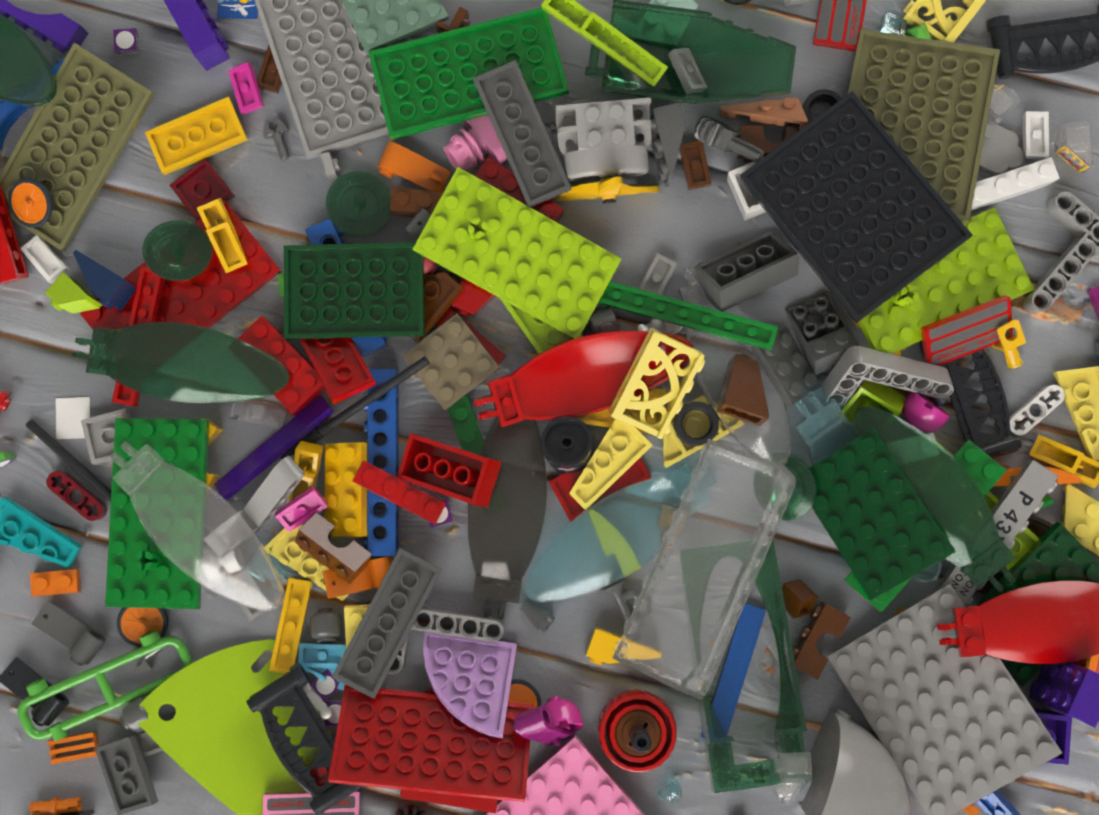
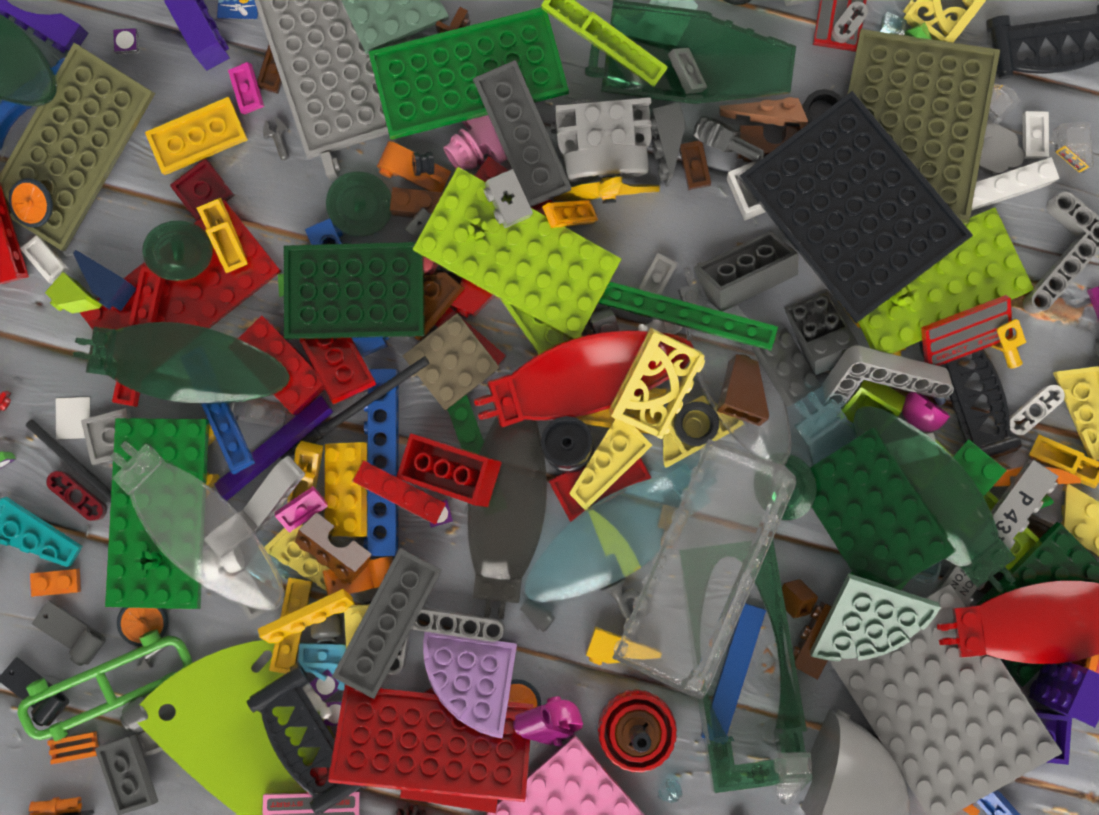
none -> blue tile [181,346,255,474]
none -> yellow plate [258,589,354,644]
none -> black wheel [412,151,435,176]
none -> light grey brick [483,169,533,228]
none -> light orange tile [543,200,598,228]
none -> plate [810,573,941,661]
none -> light grey beam [832,1,868,43]

